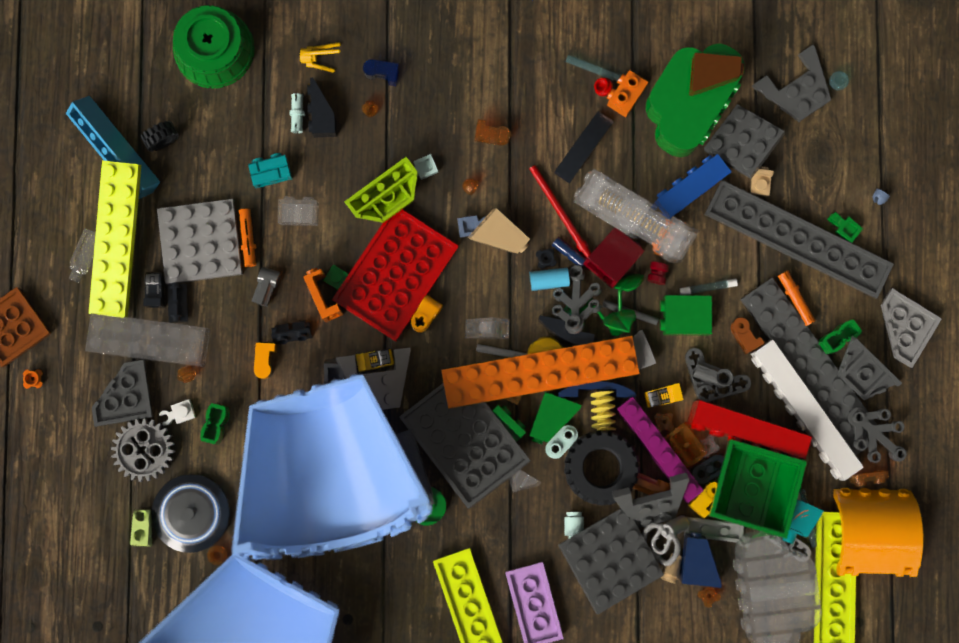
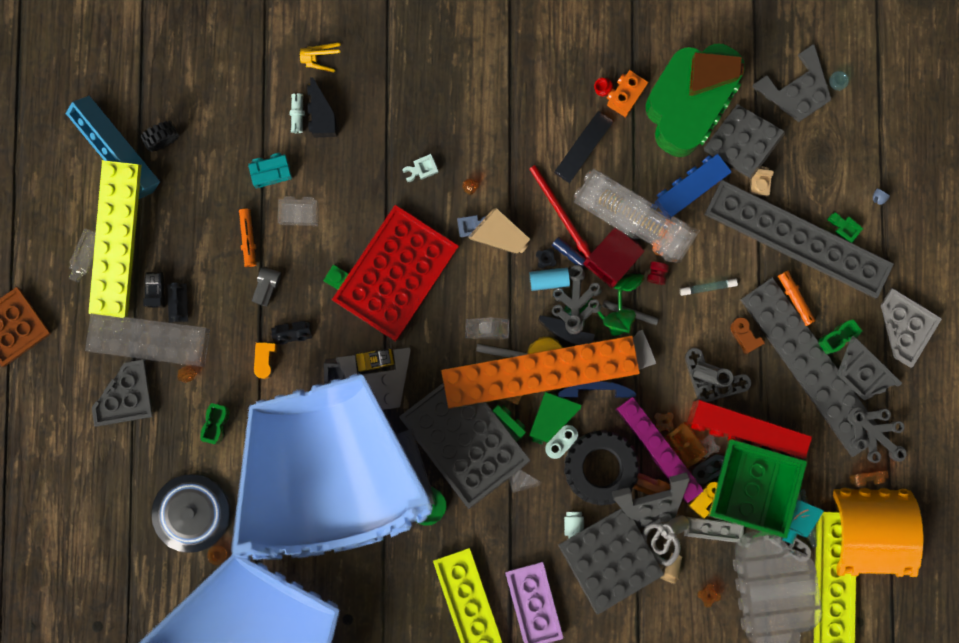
orange plate [23,369,43,389] -> none
light grey gear [111,419,175,482] -> none
yellowish green leg [130,509,152,546] -> none
light grey plate [157,199,243,284] -> none
white plate [159,399,196,425] -> none
green piece [173,5,254,88] -> none
orange panel [303,268,343,323] -> none
lime wedge [344,157,418,223] -> none
clear orange hinge [362,100,379,117] -> none
clear blue leg [363,60,399,86] -> none
light orange piece [411,295,443,333] -> none
clear orange leg [475,119,511,146] -> none
clear light blue bar [565,55,620,82] -> none
light yellow piece [591,391,616,431] -> none
leg [644,383,683,408] -> none
green brick [660,295,712,336] -> none
dark blue slope [680,531,722,588] -> none
white brick [751,340,864,481] -> none

